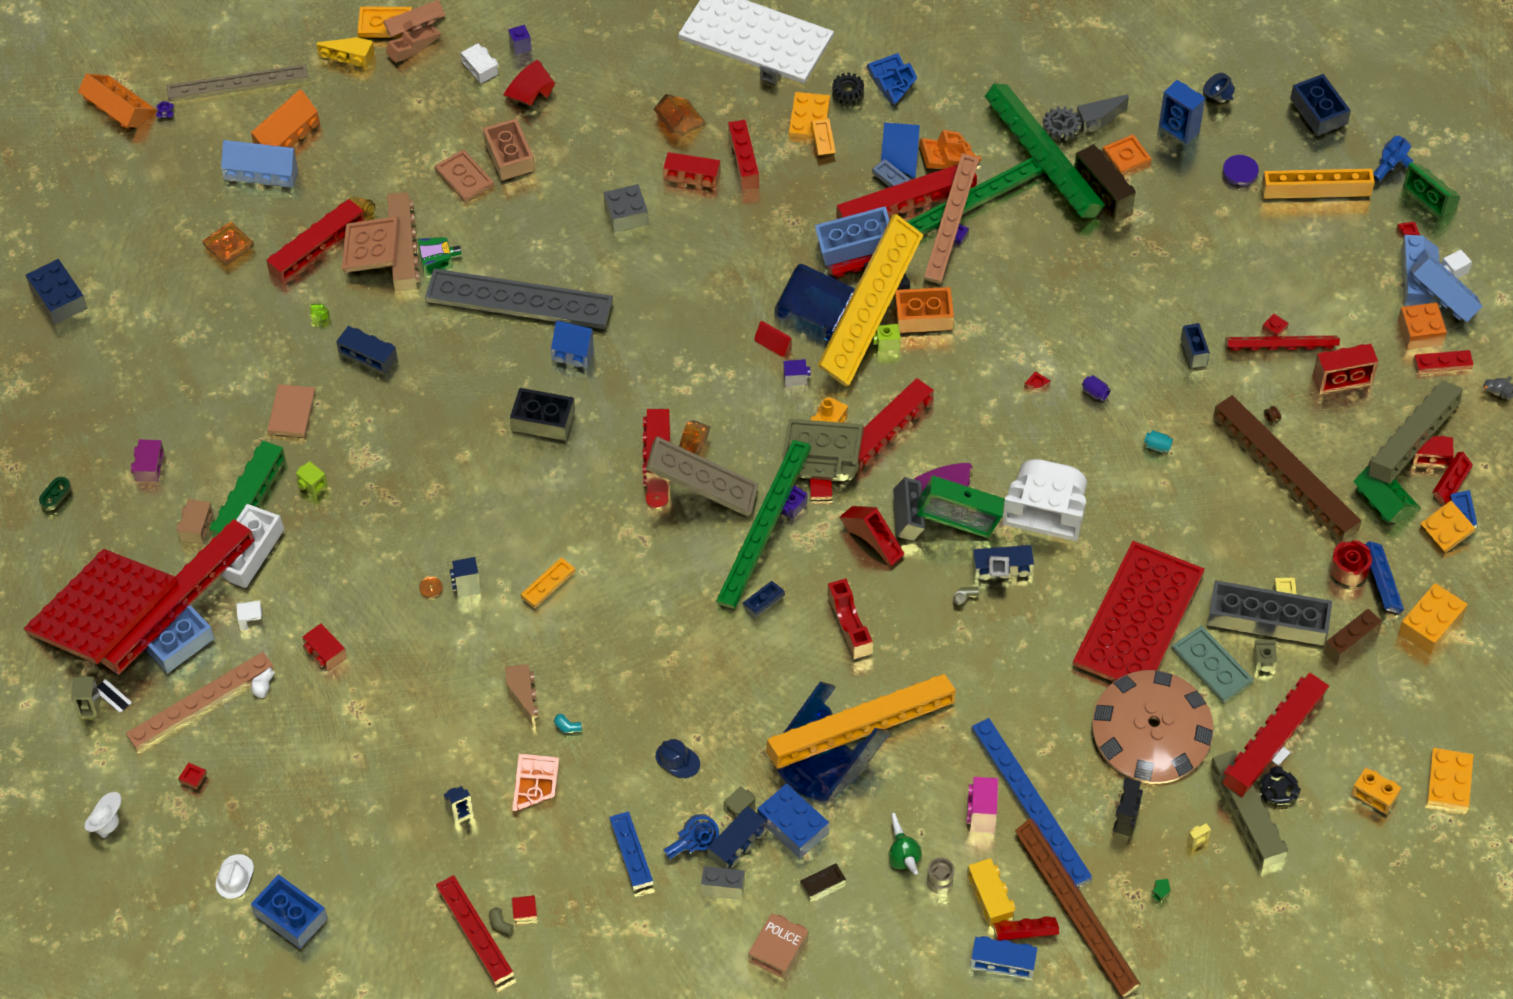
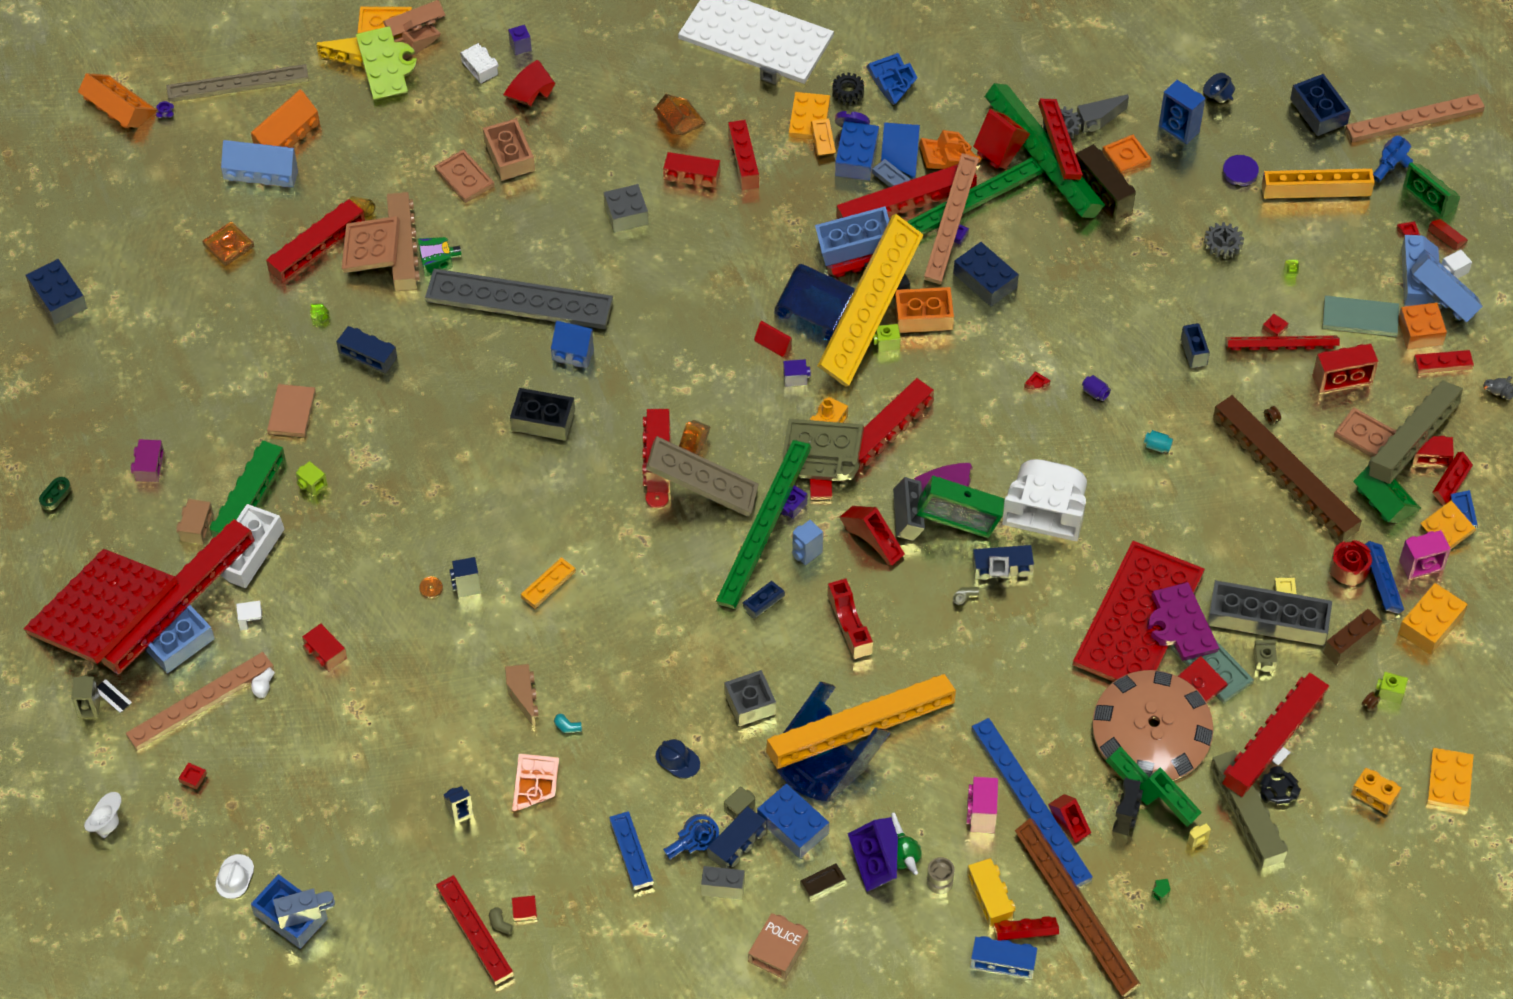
none -> sand blue brick [273,888,335,929]
none -> lime plate [356,26,417,101]
none -> dark grey brick [724,670,776,727]
none -> medium blue brick [792,520,823,565]
none -> dark purple tile [835,111,870,128]
none -> blue brick [835,121,879,181]
none -> dark purple slope [847,817,898,892]
none -> dark blue brick [953,242,1019,307]
none -> red slope [973,109,1030,169]
none -> red plate [1038,98,1083,180]
none -> red slope [1048,794,1091,843]
none -> green bracket [1105,746,1202,827]
none -> magenta plate [1147,582,1219,661]
none -> red plate [1178,656,1228,703]
none -> dark grey gear [1204,222,1244,259]
none -> clear neon green piece [1284,260,1299,276]
none -> sand green tile [1322,296,1399,337]
none -> nougat tile [1334,407,1396,457]
none -> nougat plate [1345,94,1485,142]
none -> reddish brown bush [1361,692,1381,712]
none -> lime brick [1376,672,1408,704]
none -> dark pink brick [1399,530,1451,580]
none -> red slope [1428,219,1468,251]

